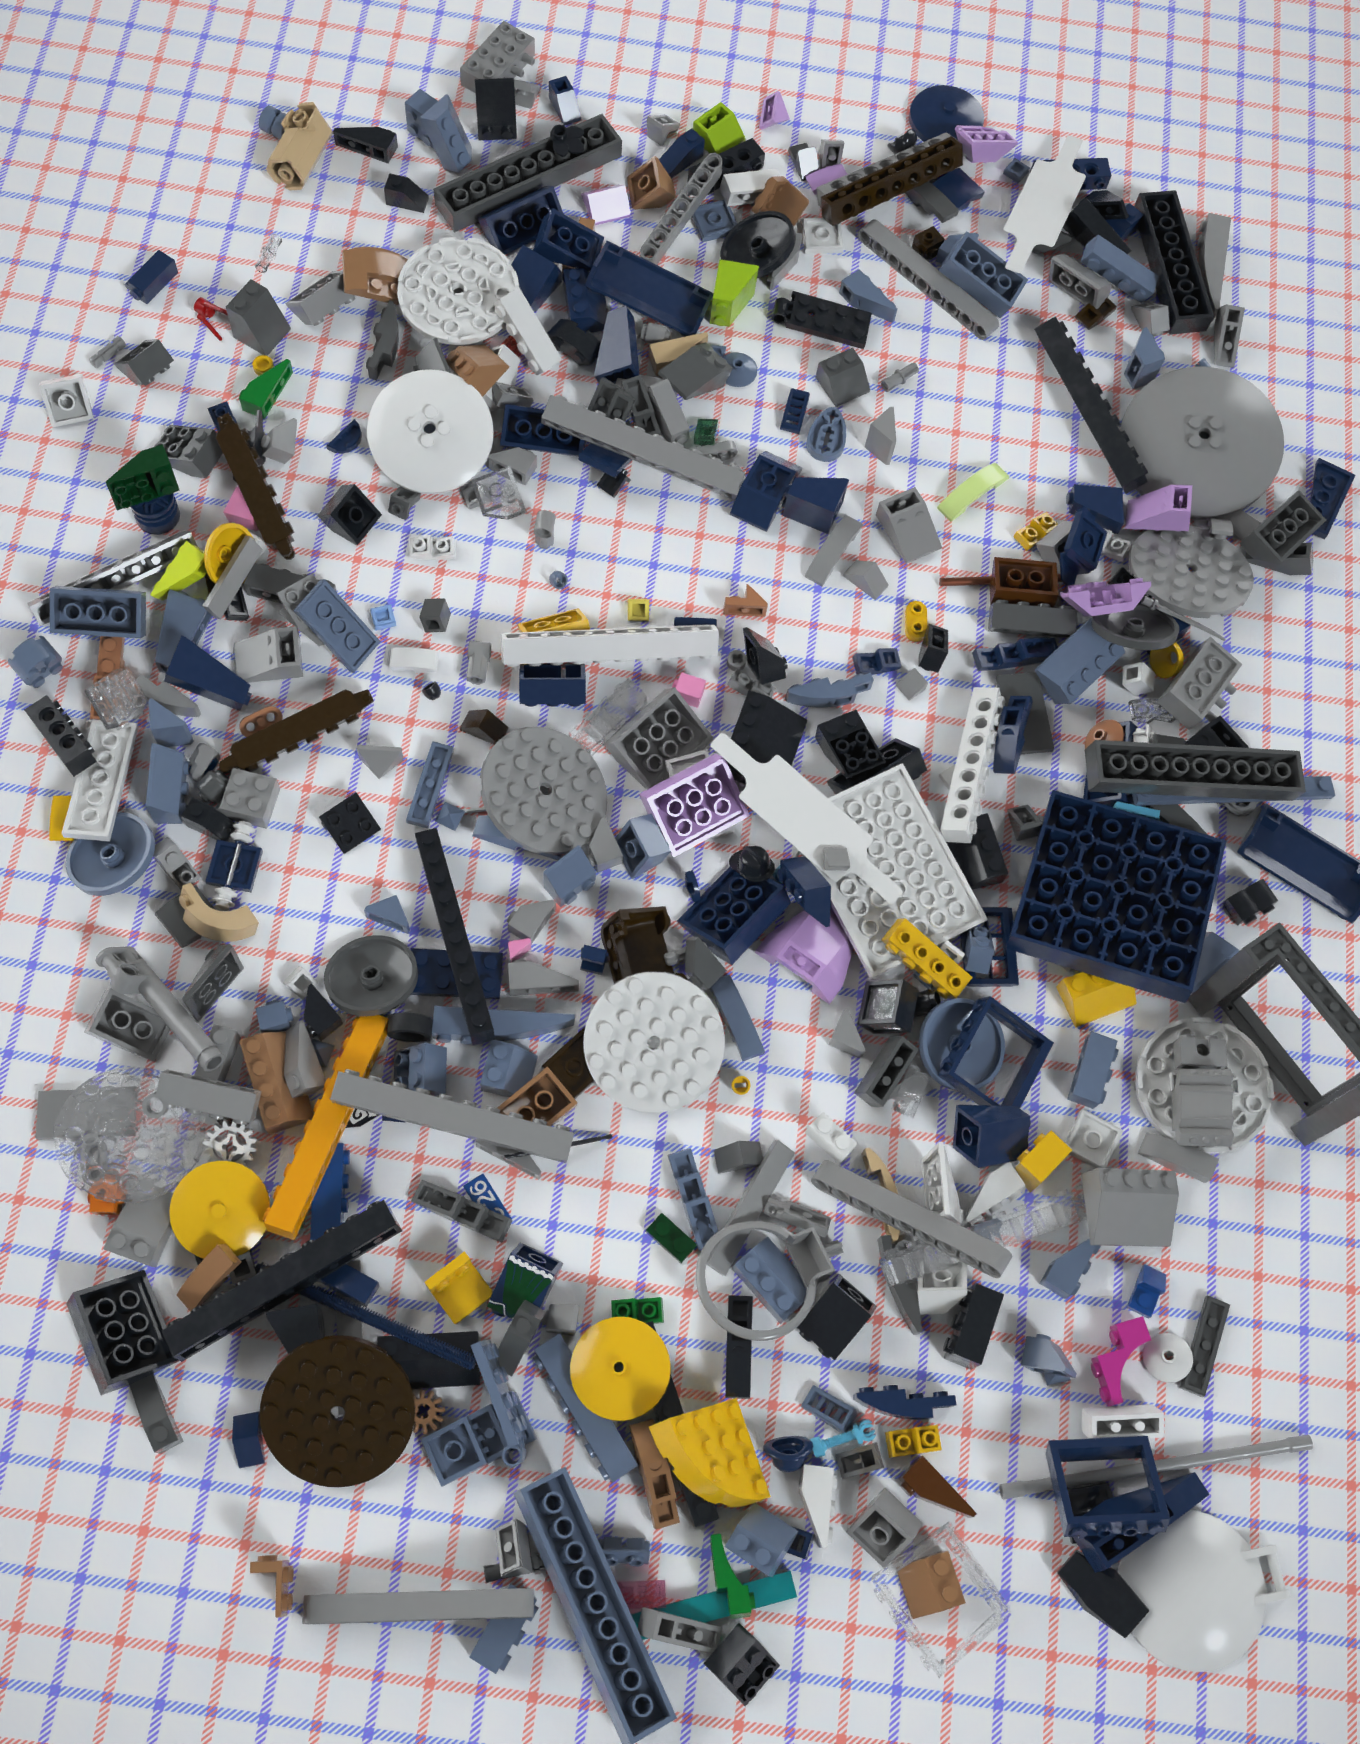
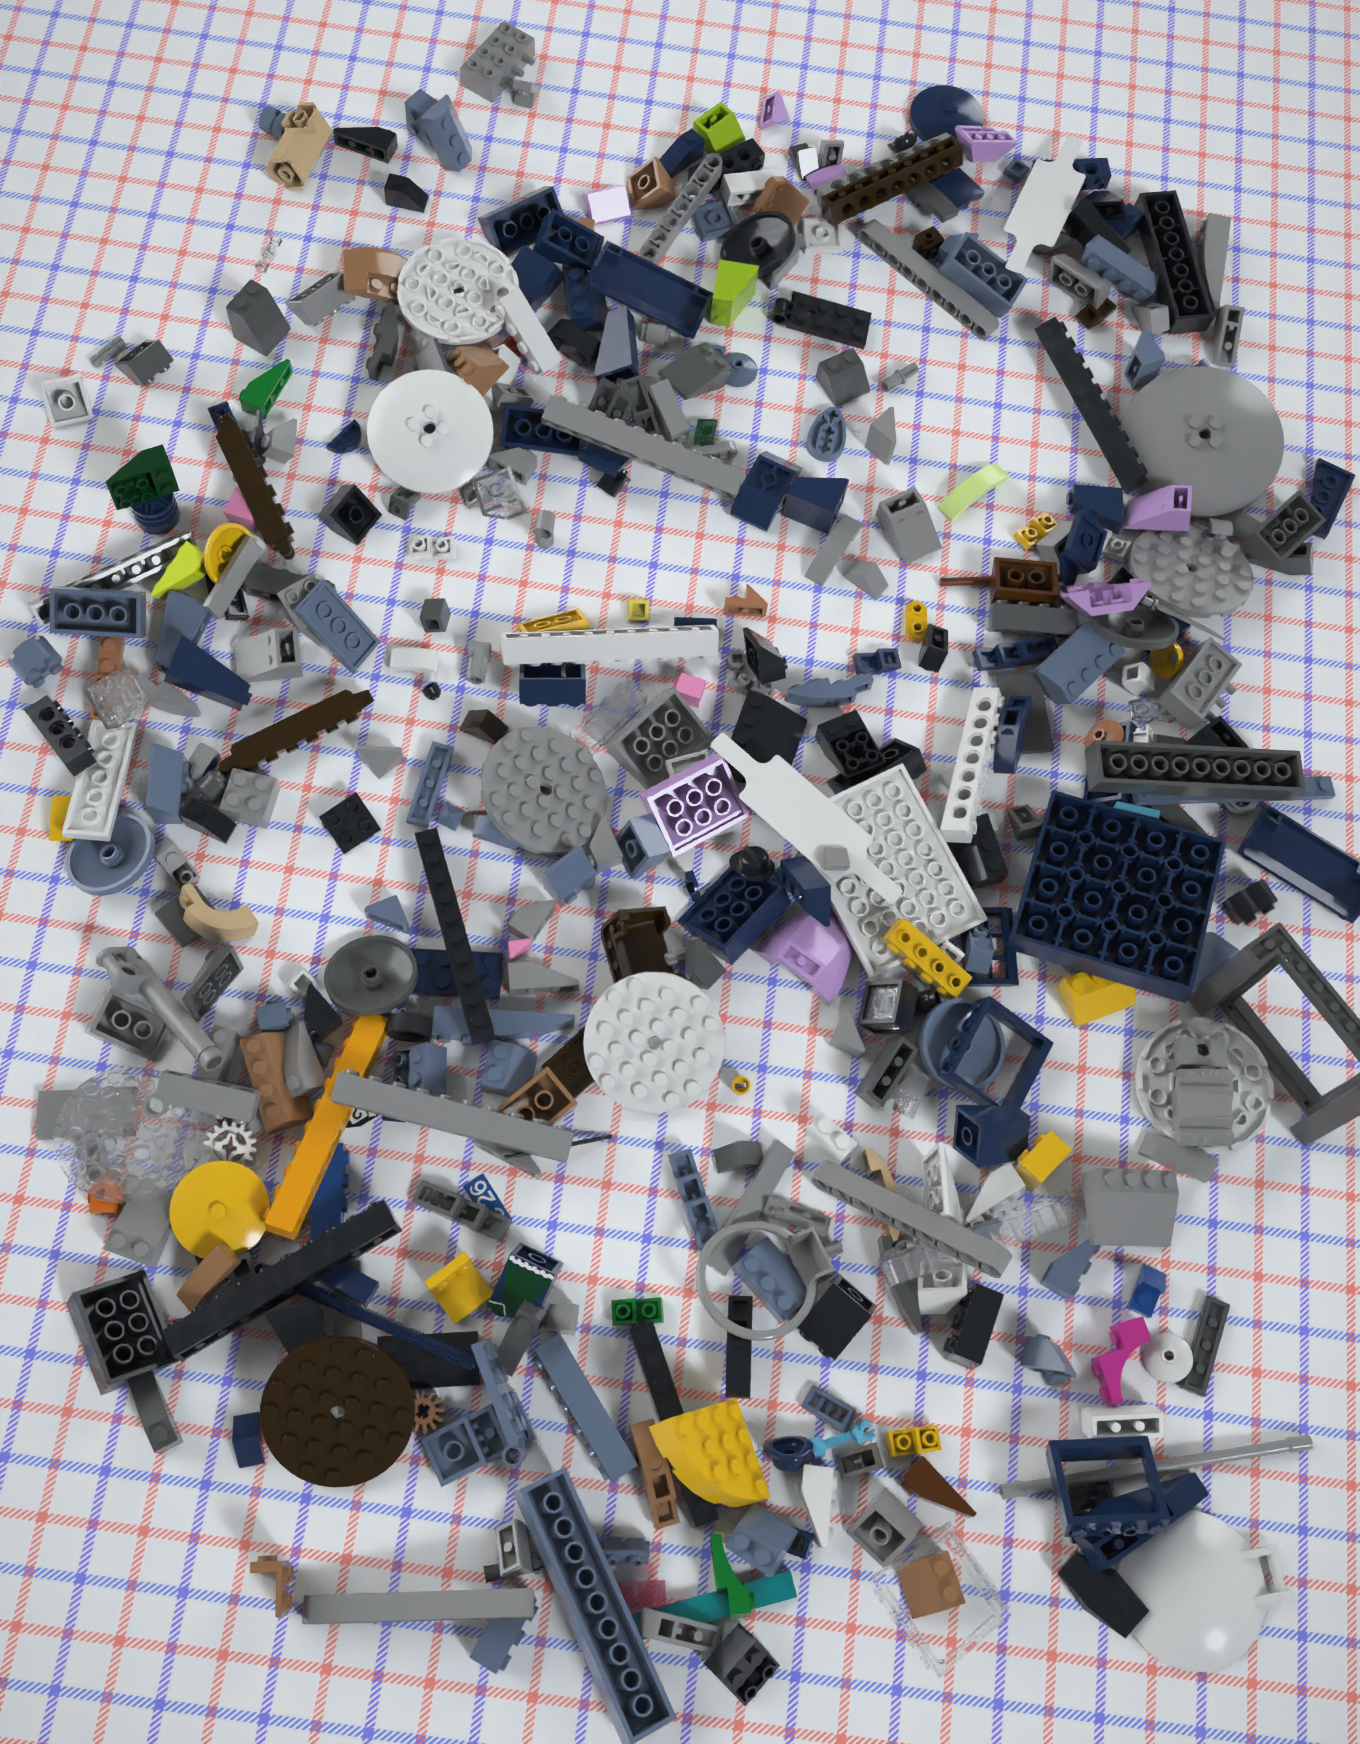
dark blue brick [124,250,178,304] -> none
sand blue slope [148,698,194,747] -> none
dark grey slope [154,425,223,478] -> none
red plant [194,297,228,341] -> none
dark blue plate [205,821,263,910] -> none
nougat plate [239,706,283,737] -> none
yellow tile [252,355,274,376] -> none
light blue tile [370,604,396,631] -> none
dark grey brick [433,114,622,233] -> none
black slope [475,78,517,141] -> none
slope [549,76,581,126] -> none
sand blue hinge [549,571,568,589] -> none
black plate [550,125,584,157] -> none
yellow dish [570,1317,671,1421] -> none
dark blue piece [580,945,609,975] -> none
dark green plate [645,1213,697,1264] -> none
light grey slope [647,114,680,146] -> none
tan slope [649,332,708,376] -> none
sand blue slope [710,974,765,1062] -> none
dark blue slope [780,388,810,434] -> none
sand blue slope [839,269,898,323] -> none
dark blue slope [853,1385,957,1420] -> none
light grey slope [896,668,928,701] -> none
white tile [1065,1108,1124,1168] -> none
sand blue brick [1067,1031,1119,1109] -> none

